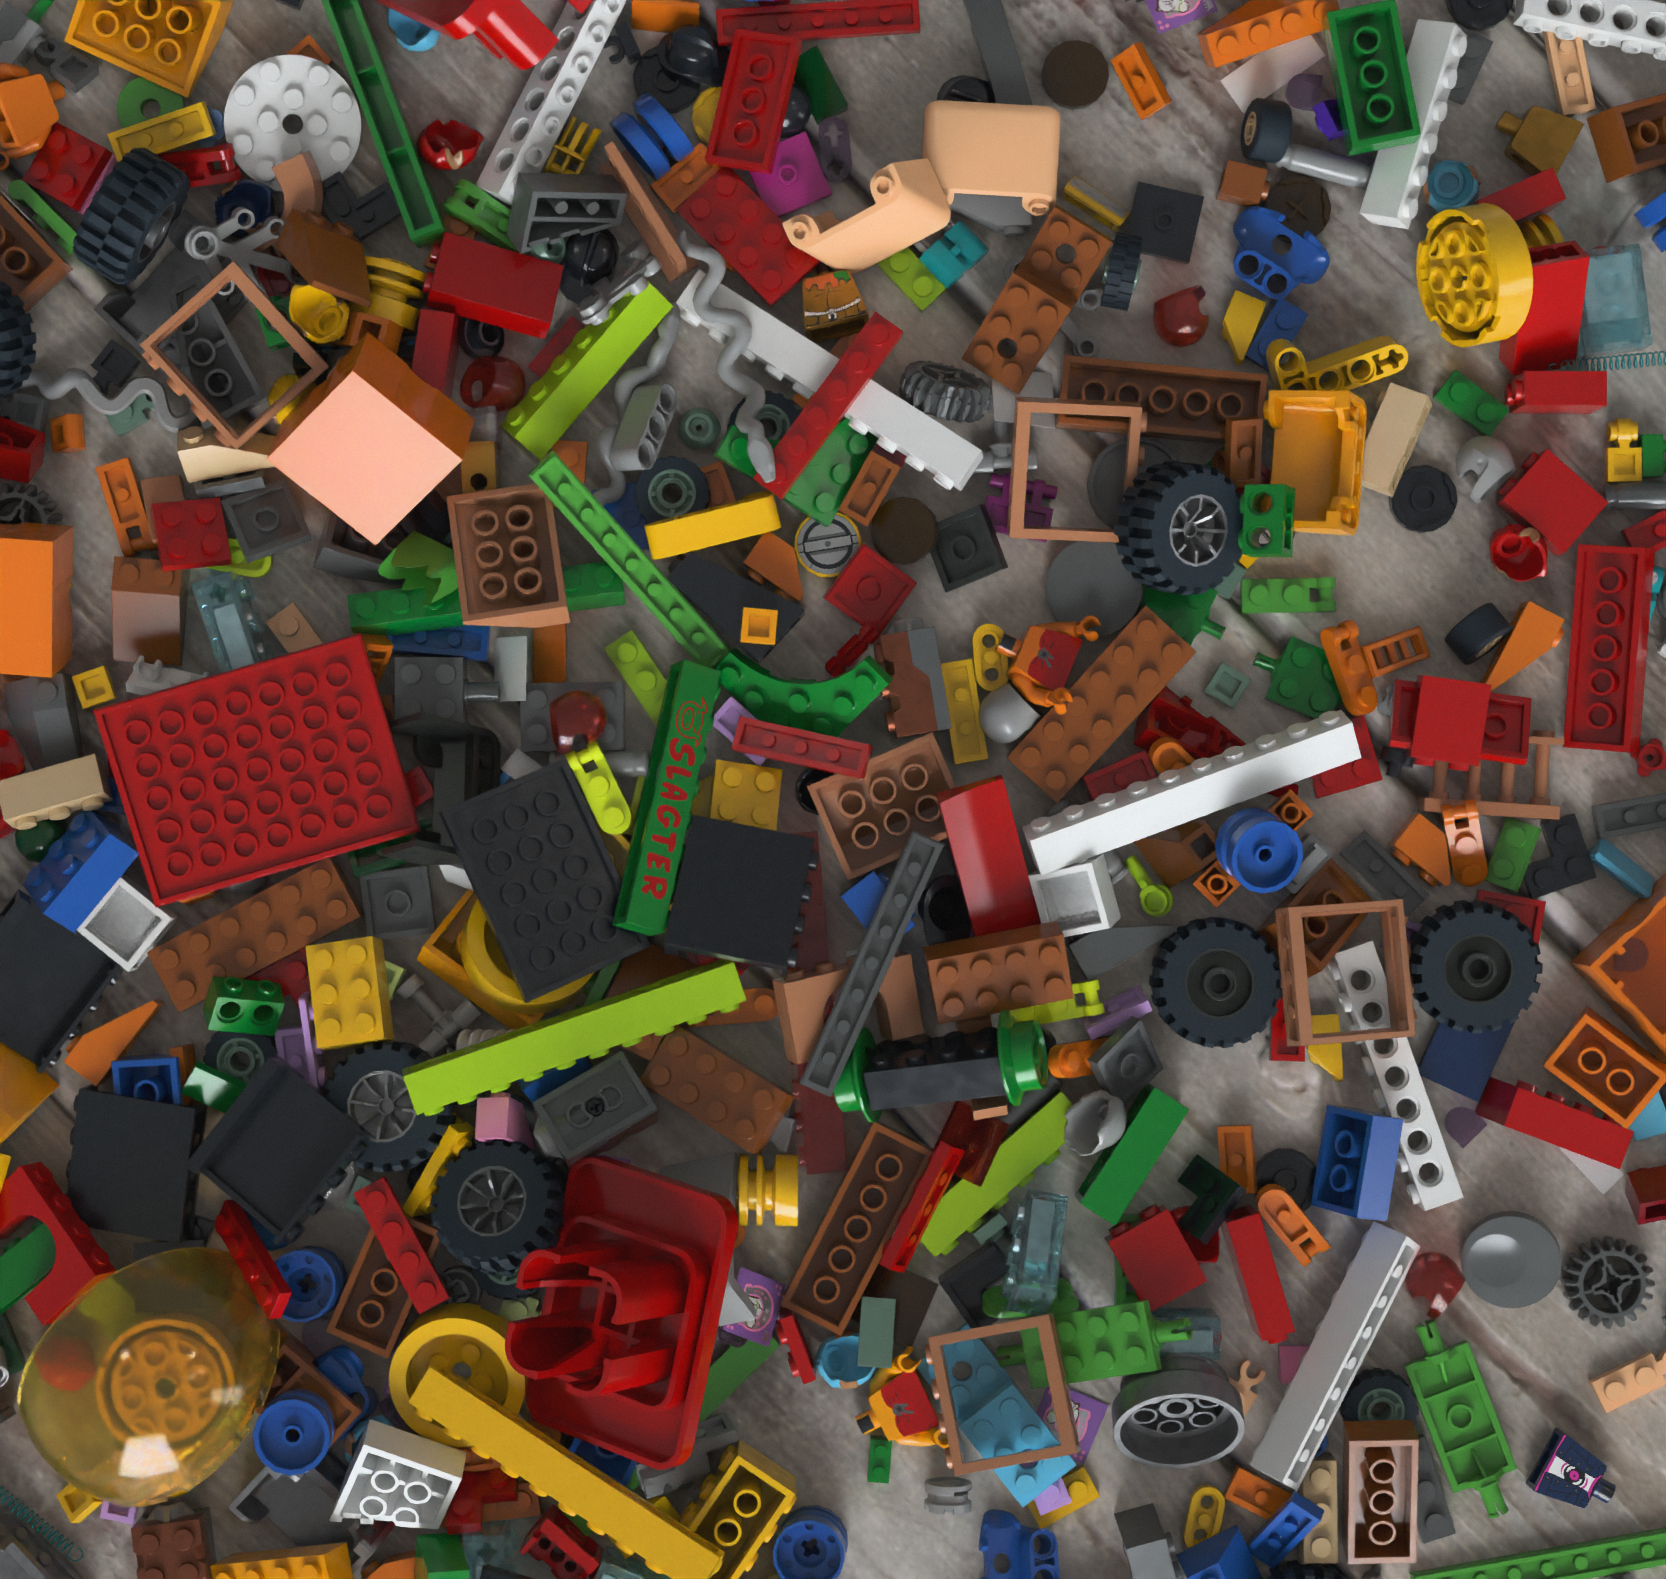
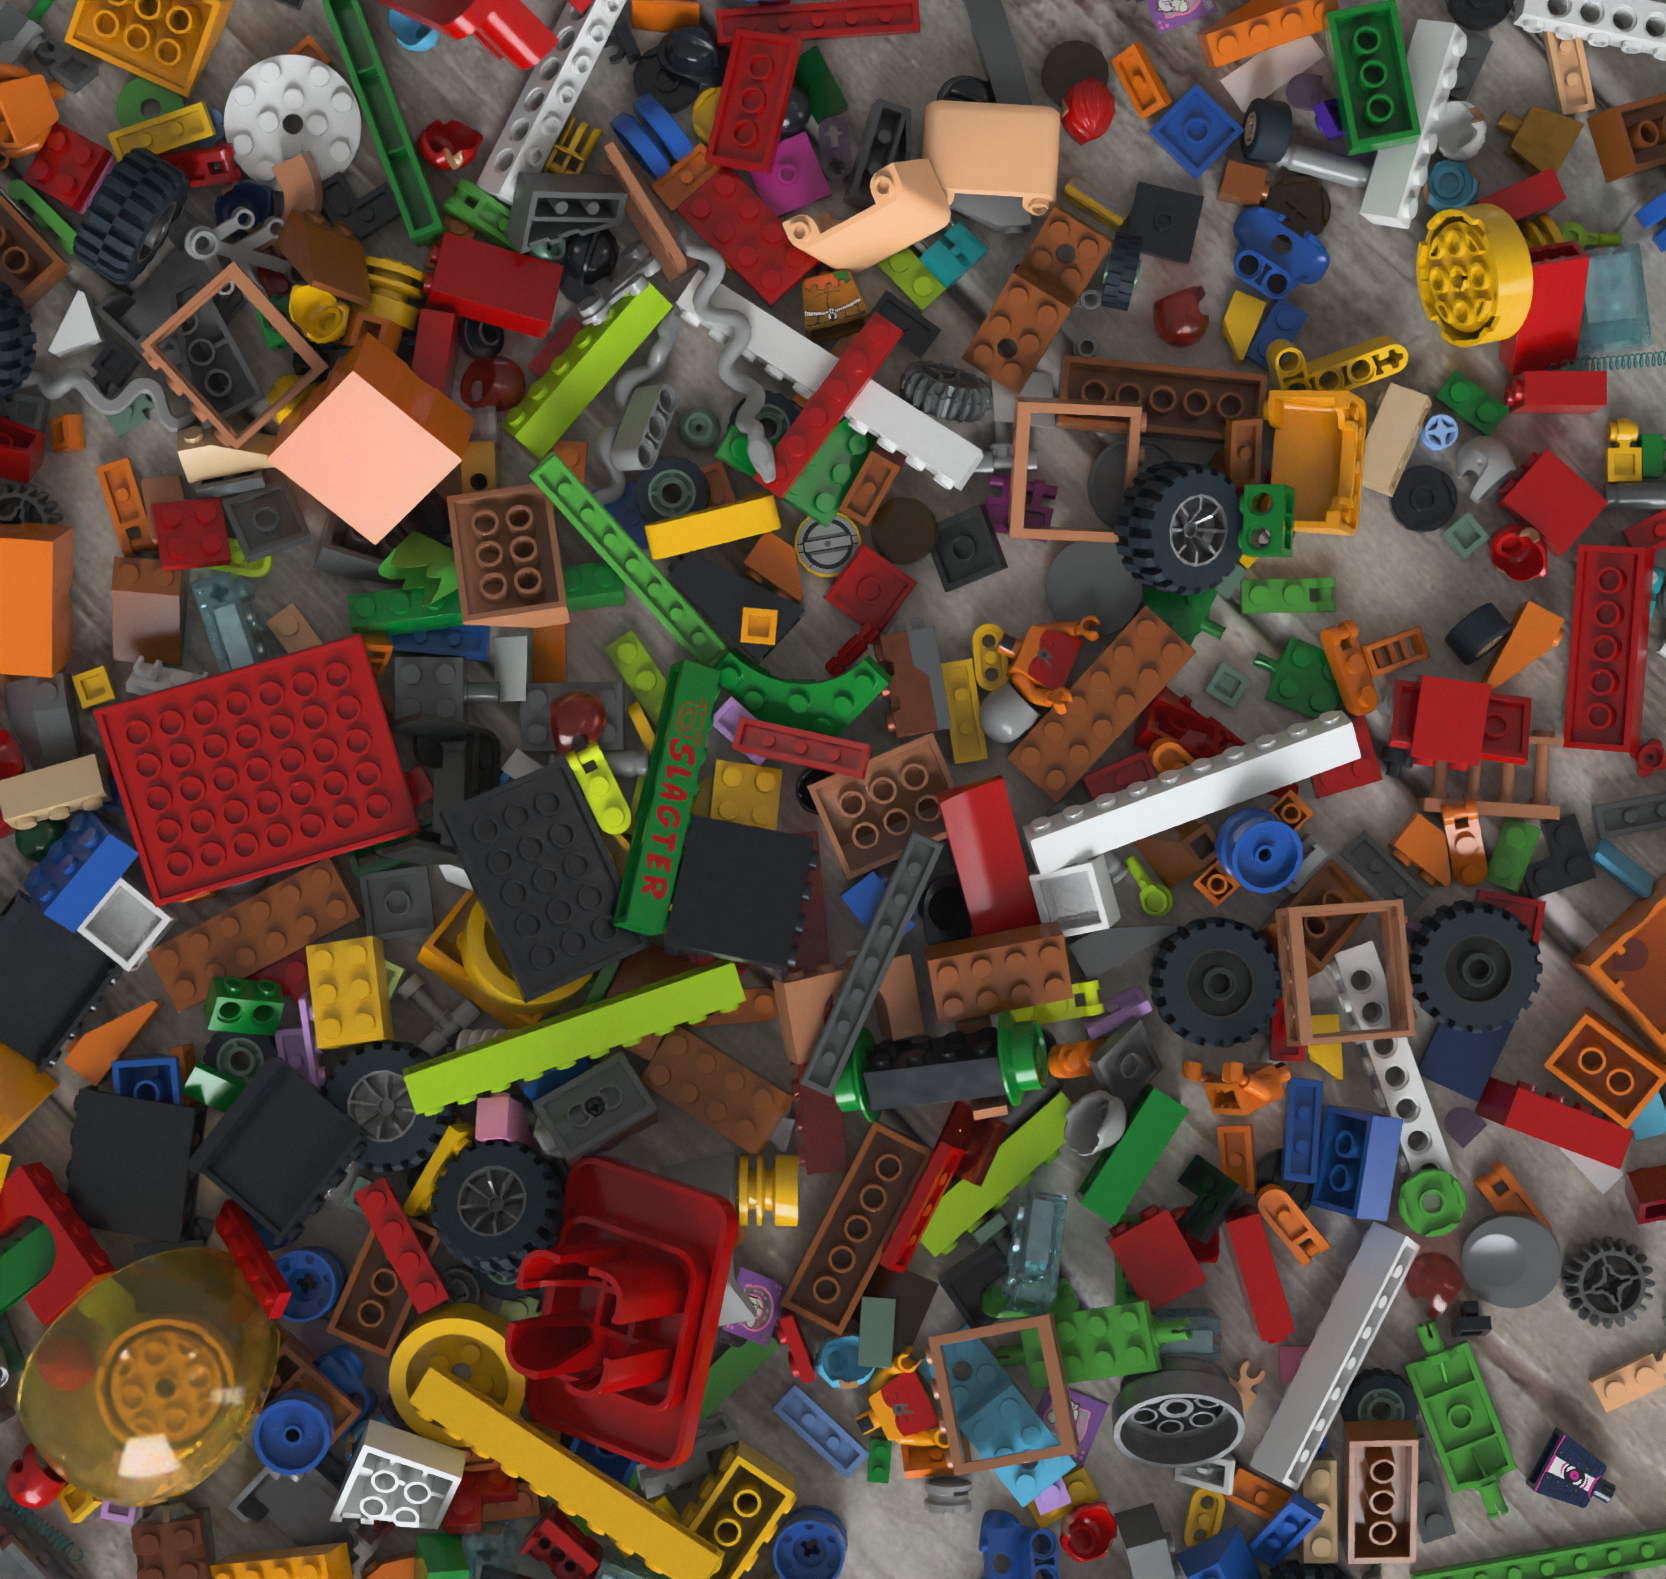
none -> red helmet [7,1439,69,1509]
none -> white slope [48,290,107,359]
none -> yellow tile [627,700,655,755]
none -> medium blue plate [772,1382,870,1479]
none -> dark grey wedge [842,98,912,210]
none -> black plate [868,290,941,359]
none -> orange plate [901,1436,972,1479]
none -> red hair [1060,77,1116,145]
none -> red hair [1060,1501,1117,1563]
none -> blue plate [1148,83,1245,181]
none -> white slope [1174,1452,1235,1495]
none -> orange torso [1182,1060,1291,1116]
none -> blue plate [1280,1077,1323,1184]
none -> bright green tile [1396,1167,1467,1237]
none -> light blue wheel [1420,414,1458,451]
none -> white hair [1437,101,1487,161]
none -> sand green plate [1440,512,1490,560]
none -> black tile [1450,1301,1492,1337]
none -> orange plate [1472,1160,1552,1231]
none -> lime plate [1558,221,1622,249]

